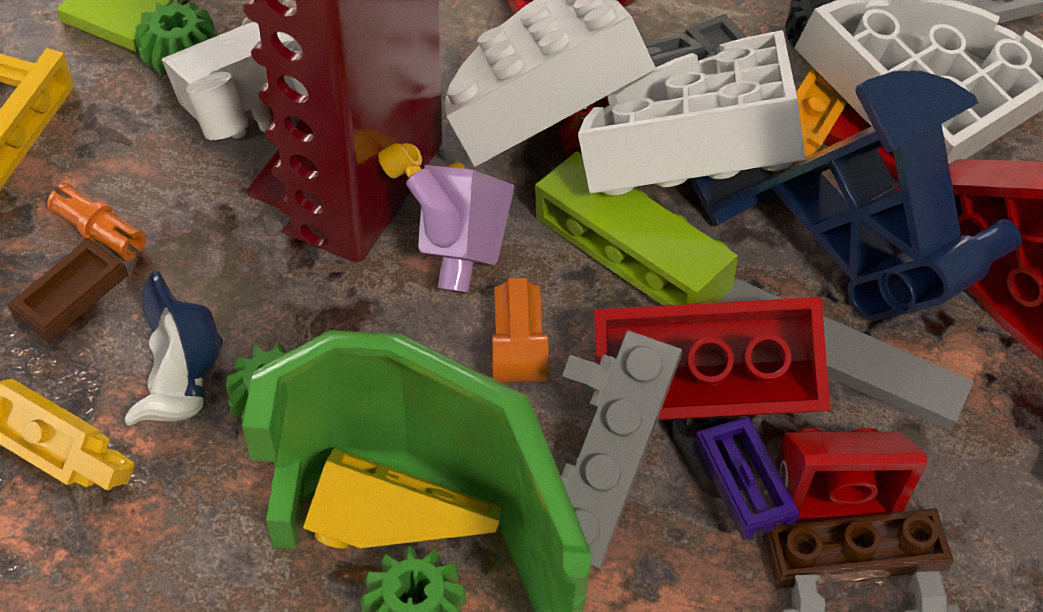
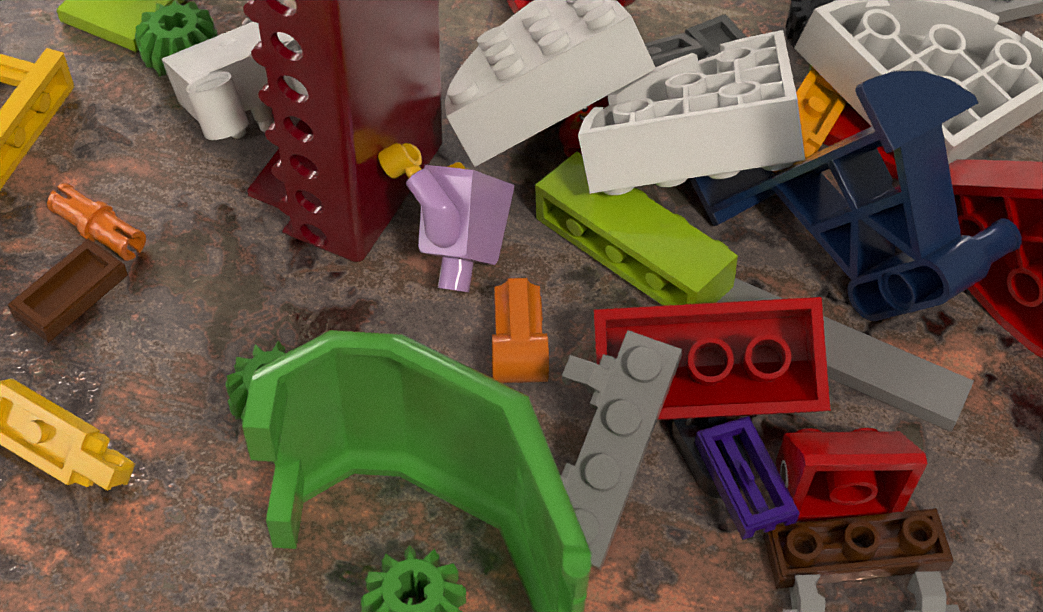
hair [125,270,223,426] -> none
yellow slope [303,448,501,549] -> none

